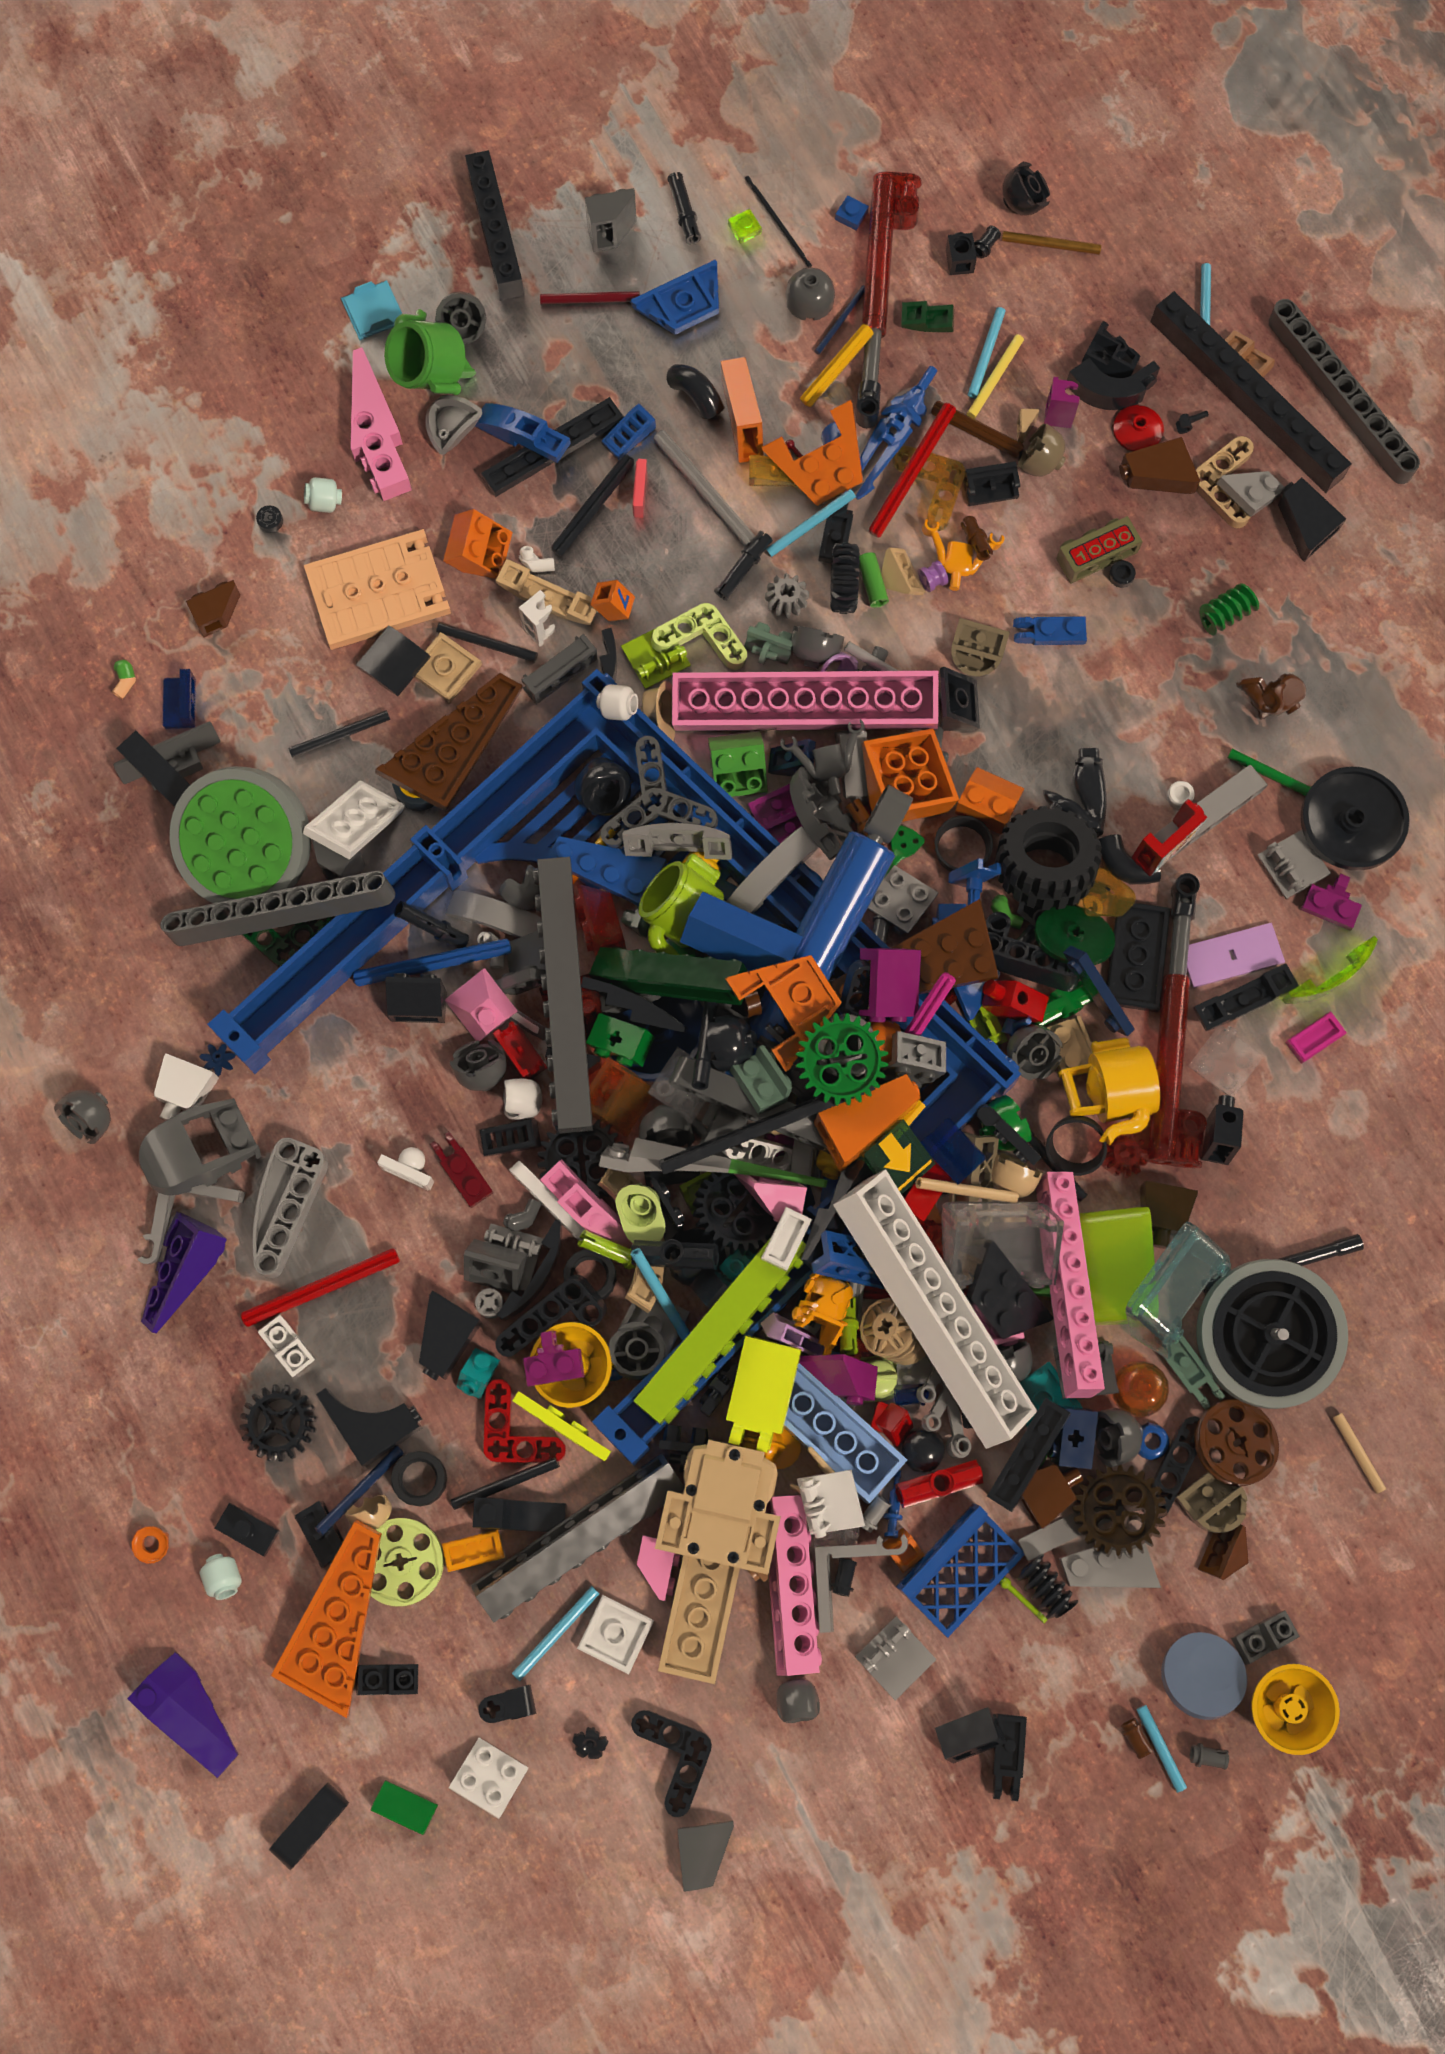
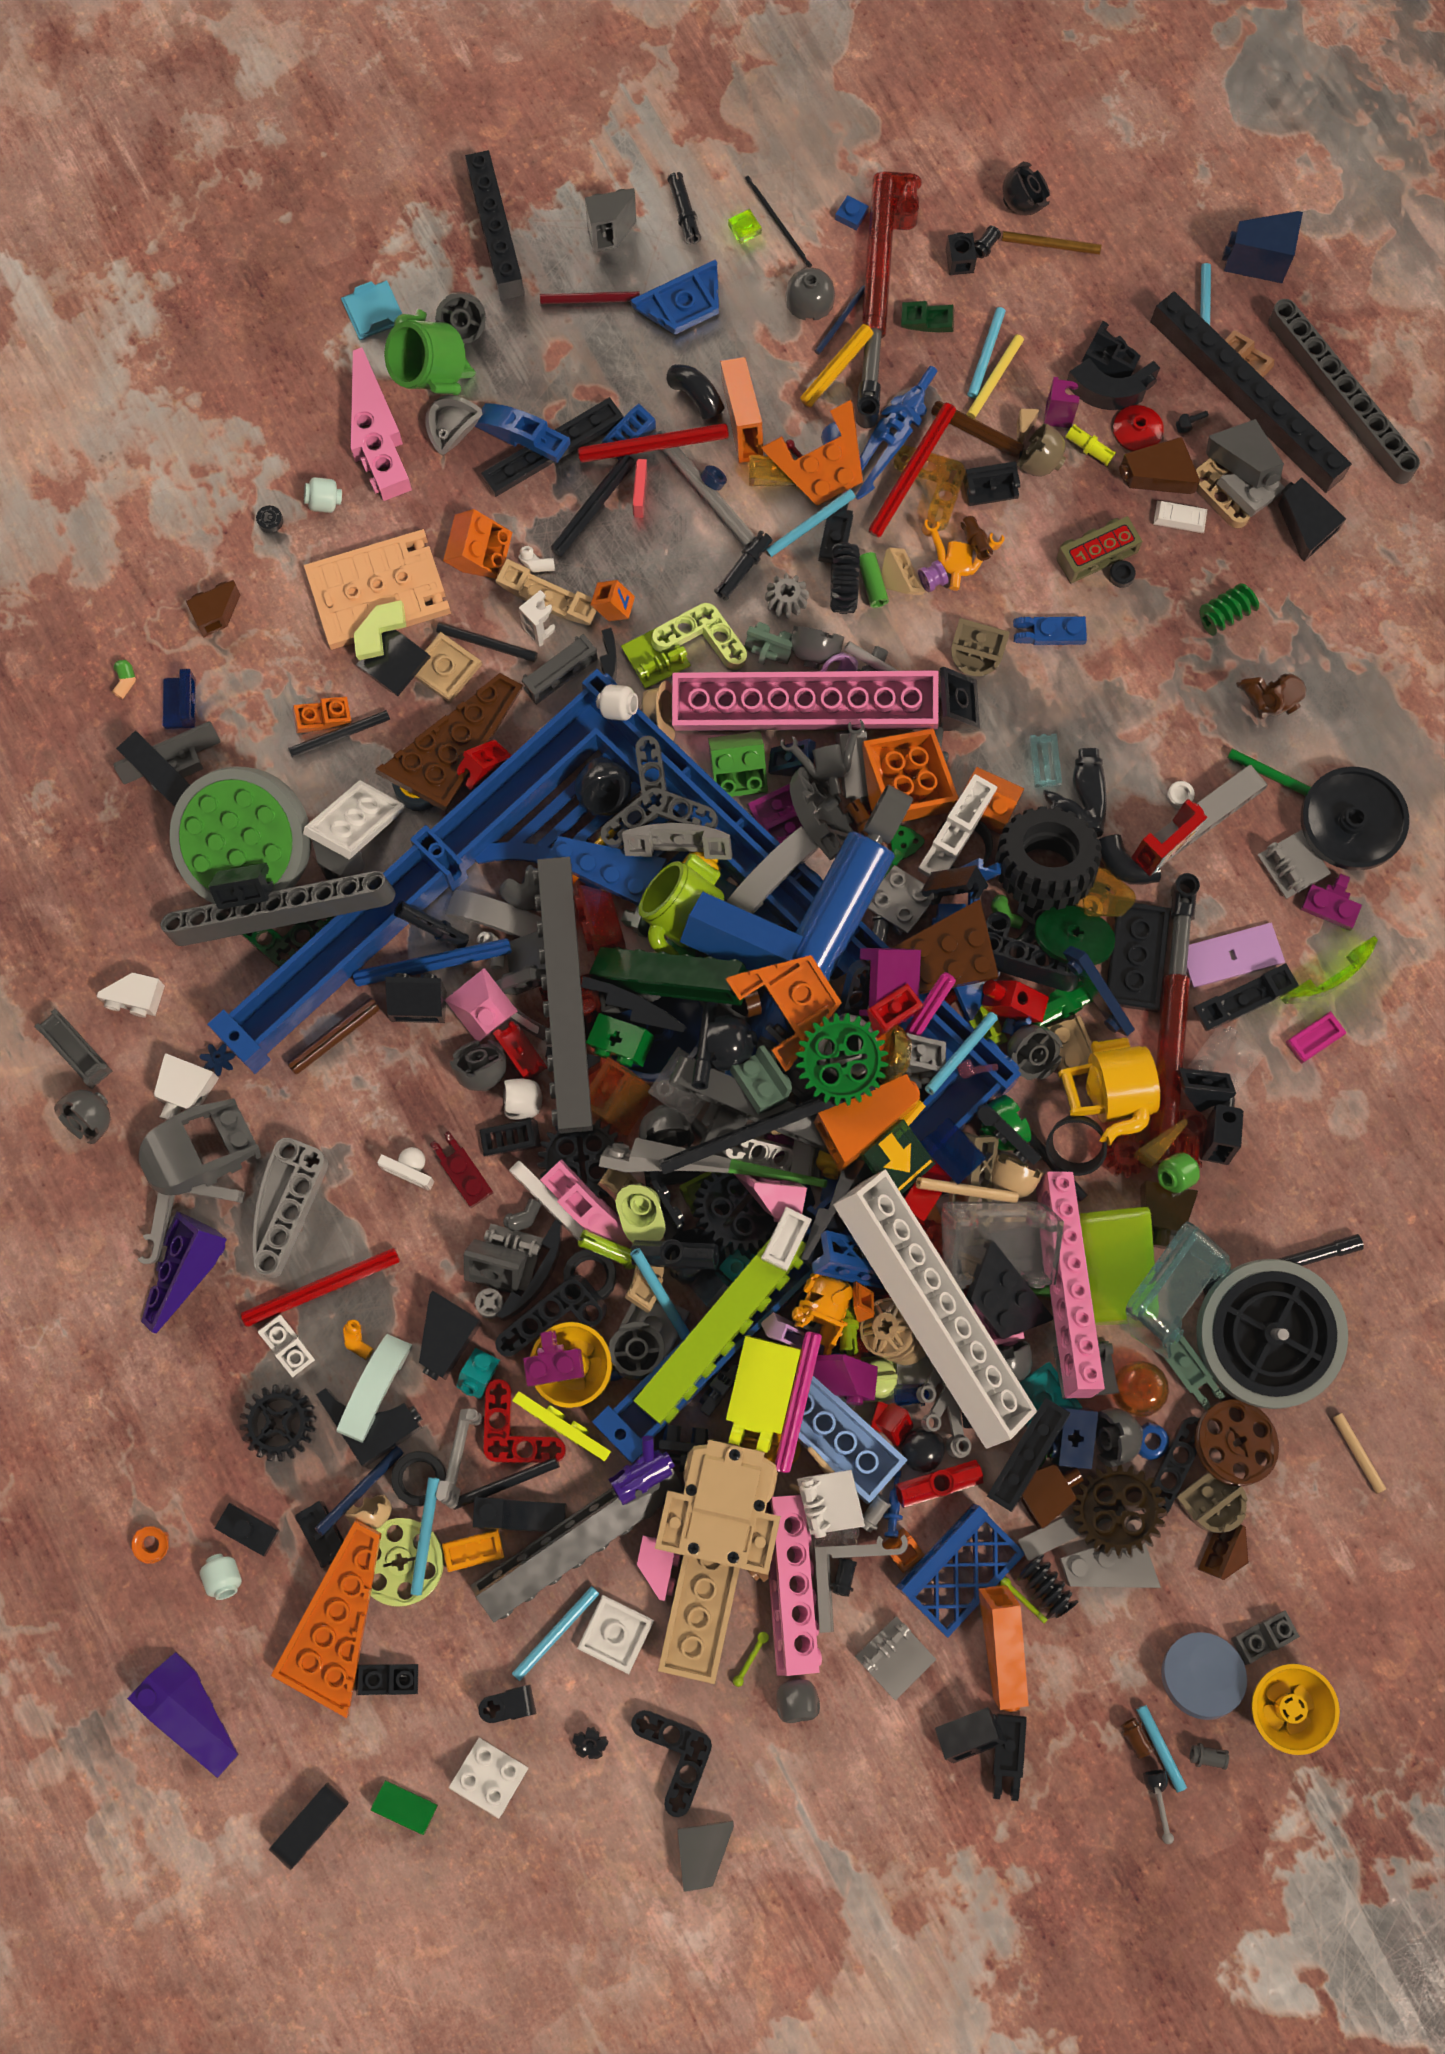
none -> dark grey container [34,1009,113,1089]
none -> white slope [97,973,165,1018]
none -> black hinge [208,863,273,910]
none -> reddish brown axle [287,998,380,1074]
none -> orange slope [292,697,351,733]
none -> light aqua slope [337,1334,412,1443]
none -> light orange arm [343,1319,374,1360]
none -> yellowish green tile [354,600,406,660]
none -> medium azure piece [410,1477,440,1596]
none -> light grey hinge [436,1409,484,1509]
none -> red hinge [457,739,512,790]
none -> red axle [578,423,729,463]
none -> dark purple piece [608,1435,675,1505]
none -> dark blue tile [701,465,727,490]
none -> lime hinge [732,1632,769,1687]
none -> dark pink axle [775,1331,822,1473]
none -> orange slope [853,1281,874,1322]
none -> red slope [867,983,924,1038]
none -> clear yellow piece [878,1026,912,1084]
none -> white slope [918,774,998,877]
none -> black hinge [921,865,988,905]
none -> medium azure piece [925,1012,998,1095]
none -> clear pink hand [957,1059,998,1079]
none -> orange slope [978,1585,1029,1712]
none -> clear light blue tile [1029,733,1062,788]
none -> neon yellow pin [1065,424,1116,466]
none -> clear yellow slope [1133,1119,1188,1169]
none -> hinge [1143,1769,1174,1844]
none -> white tile [1153,501,1208,534]
none -> bright green head [1158,1153,1200,1193]
none -> black slope [1177,1068,1236,1113]
none -> dark grey slope [1206,419,1284,489]
none -> dark blue slope [1222,211,1303,283]

